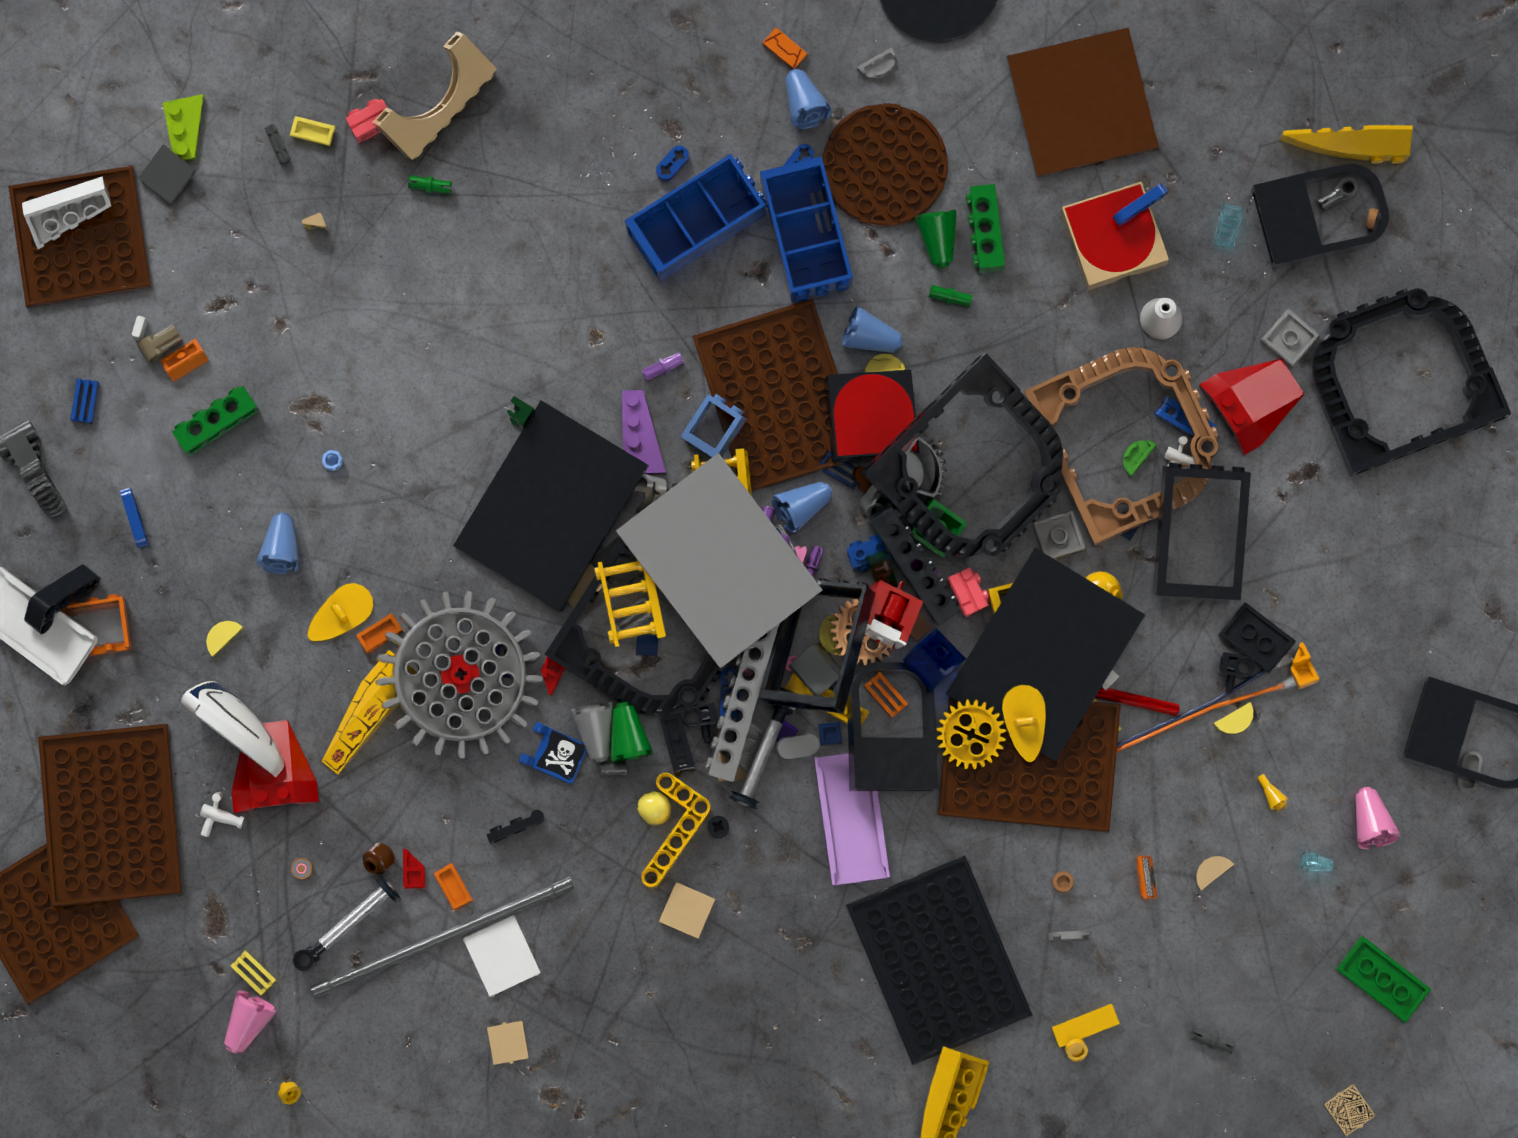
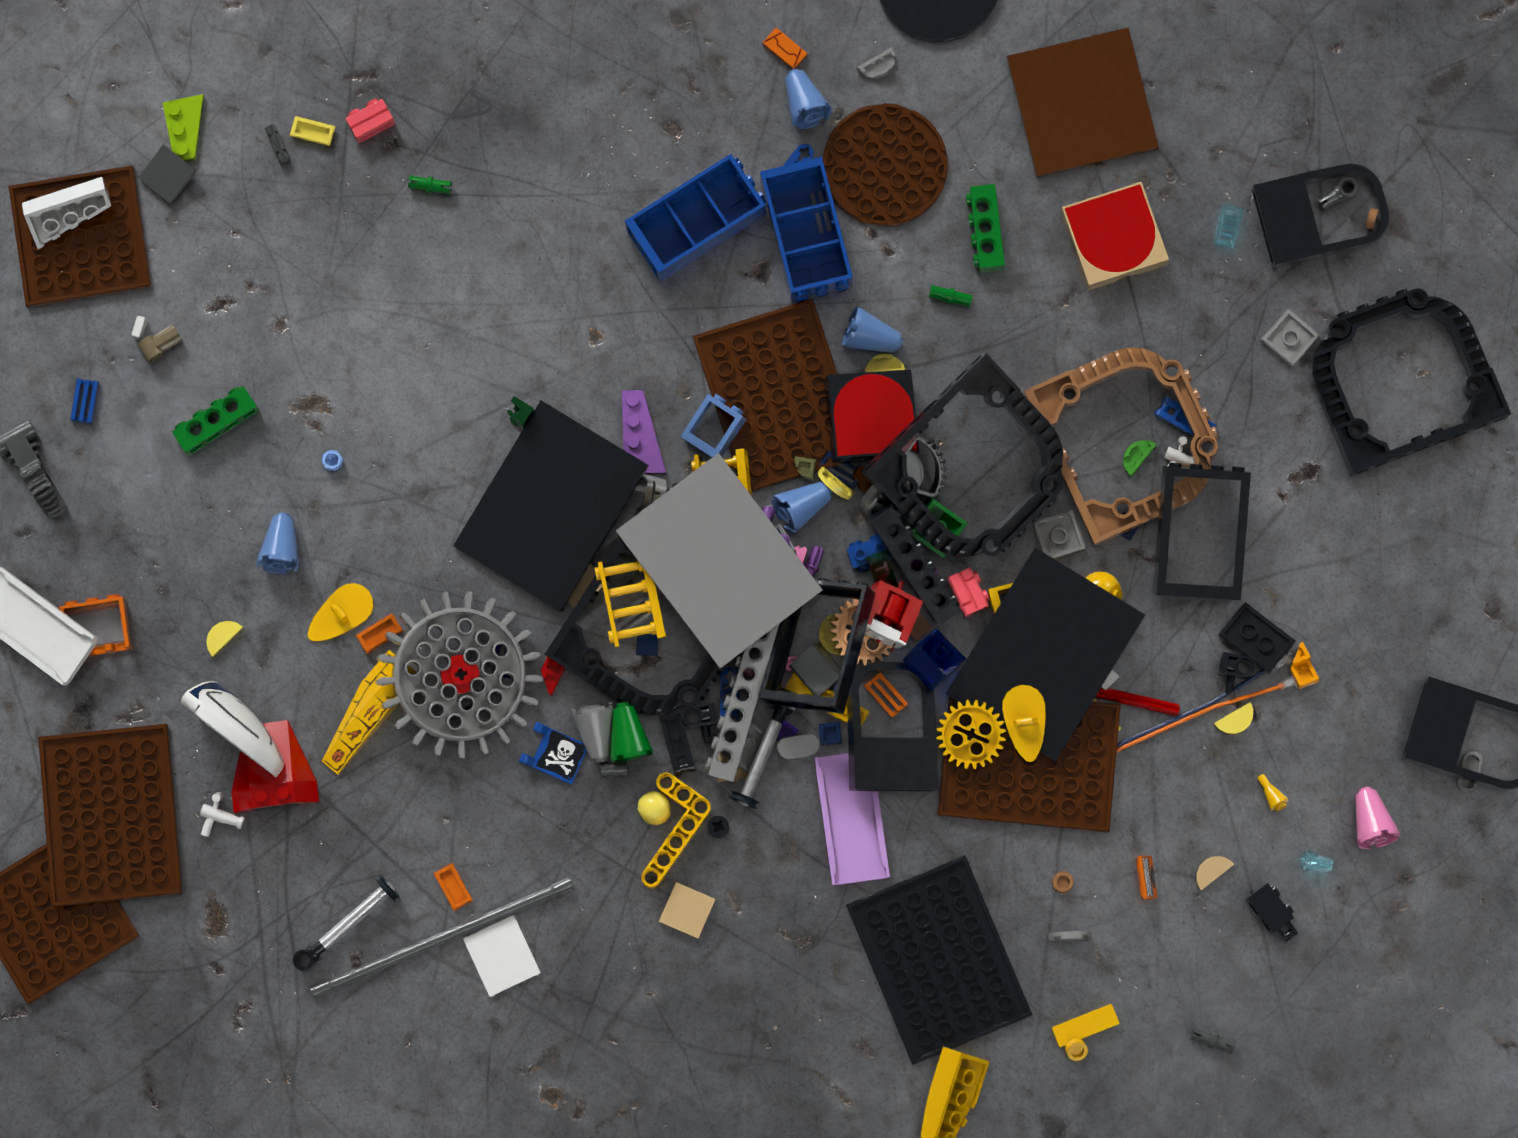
black beam [24,564,101,634] -> none
blue beam [120,487,149,548] -> none
orange slope [160,339,208,382] -> none
bright pink cone [224,991,276,1054] -> none
light yellow tile [231,950,277,996] -> none
yellow tile [278,1082,301,1105] -> none
medium nougat tile [291,858,313,880] -> none
tan slope [301,213,328,231] -> none
reddish brown head [363,843,395,875] -> none
tan arch [372,32,497,160] -> none
red tile [403,849,425,889] -> none
black plate [487,810,545,844] -> none
tan piece [487,1021,529,1065] -> none
medium lavender axle [642,352,684,380] -> none
blue beam [656,145,689,182] -> none
green cone [915,210,957,268] -> none
blue beam [1112,183,1168,226] -> none
white cone [1140,298,1182,340] -> none
red wedge [1199,359,1304,456] -> none
yellow wedge [1281,125,1413,164] -> none
tan piece [1324,1084,1375,1136] -> none
green tile [1336,936,1431,1024] -> none
none -> olive tile [795,456,816,481]
none -> light yellow tile [818,467,855,500]
none -> black brick [1245,883,1298,943]

